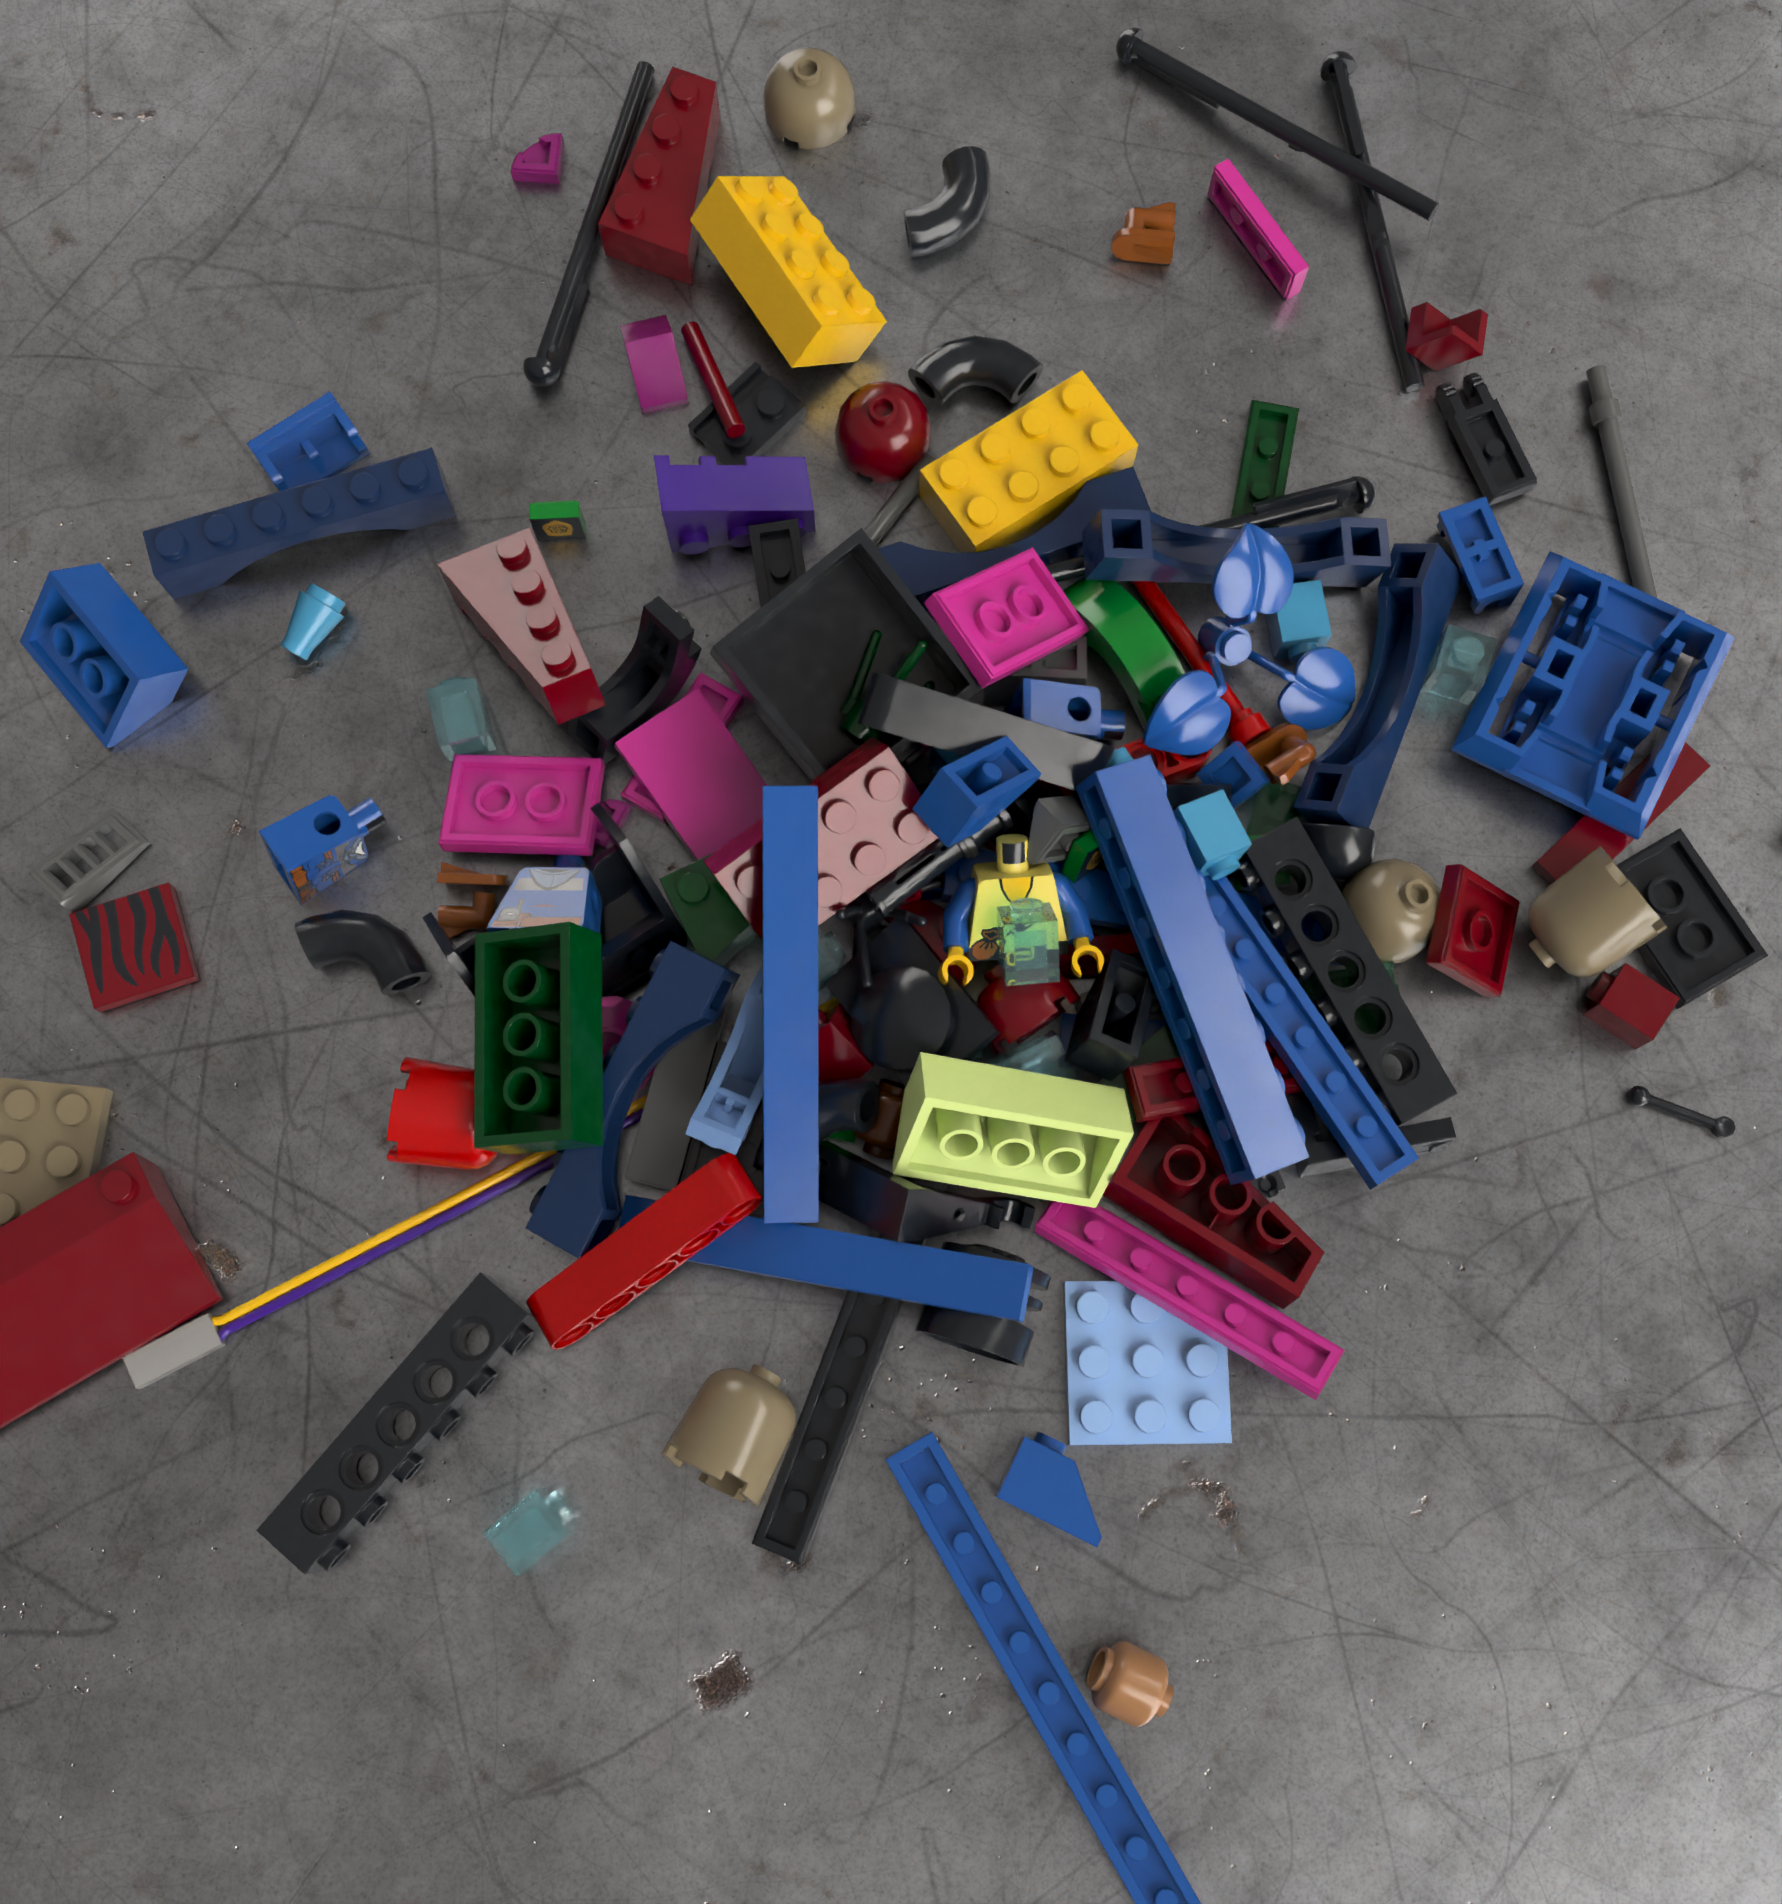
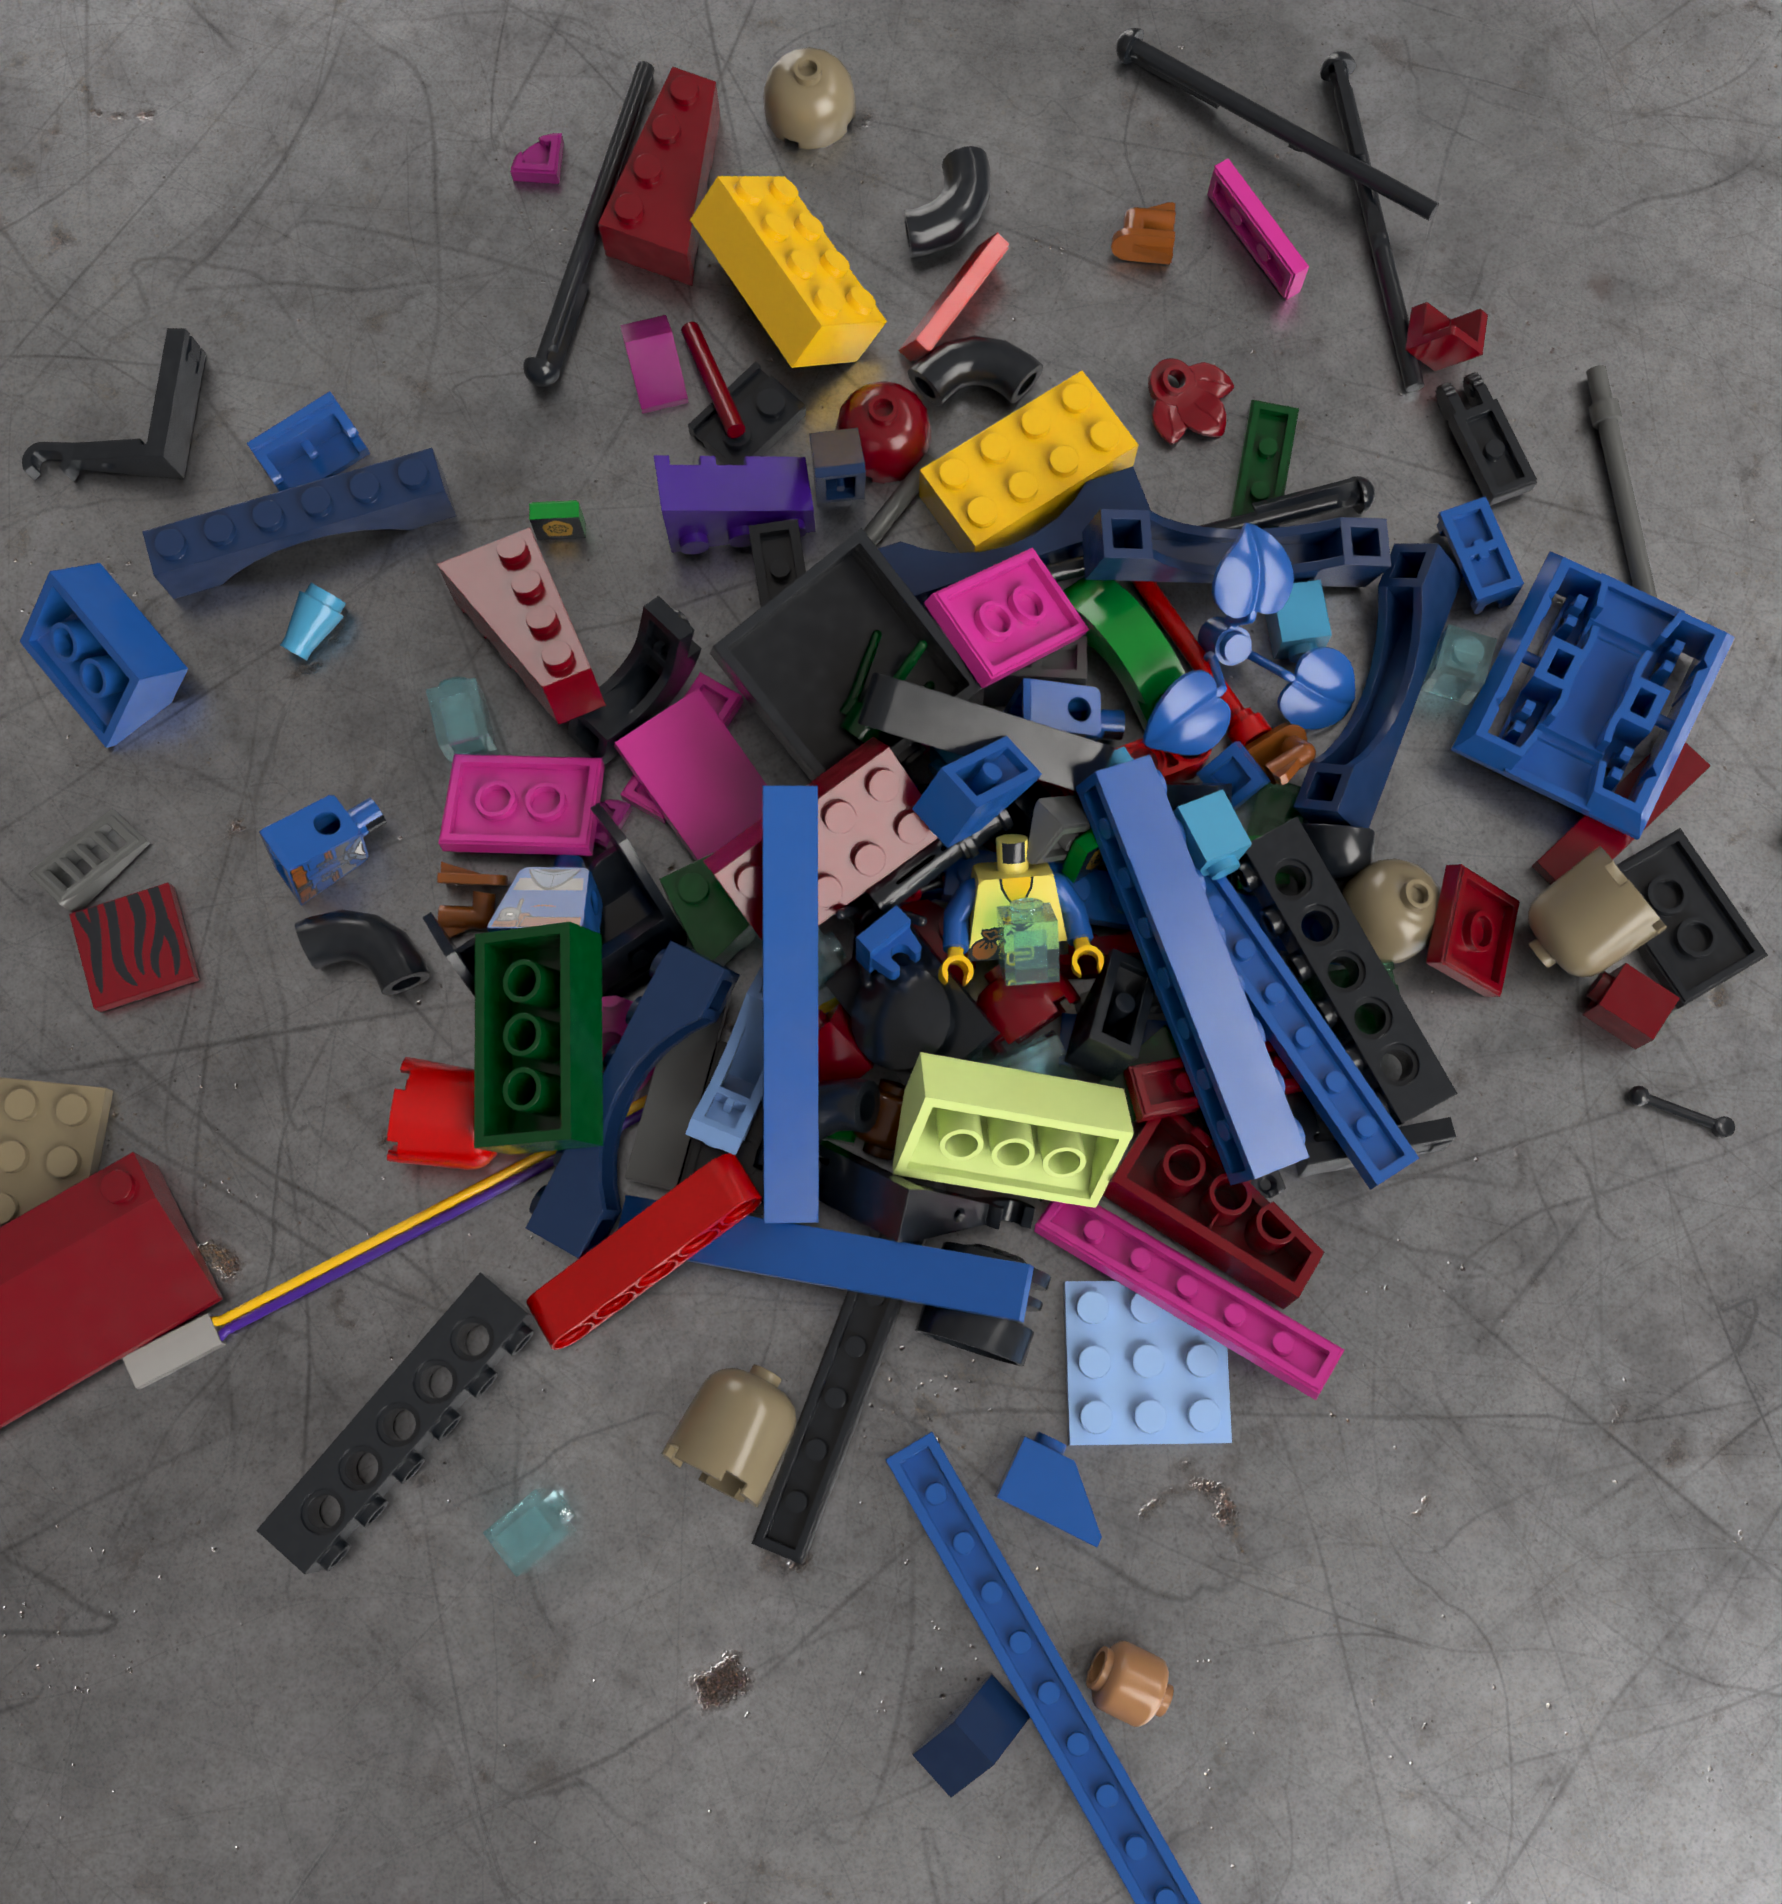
none -> black hinge [22,328,206,481]
none -> dark blue slope [809,428,866,504]
none -> blue tile [856,905,922,980]
none -> tile [898,232,1009,362]
none -> dark blue slope [912,1673,1030,1797]
none -> dark red plate [1148,358,1234,445]

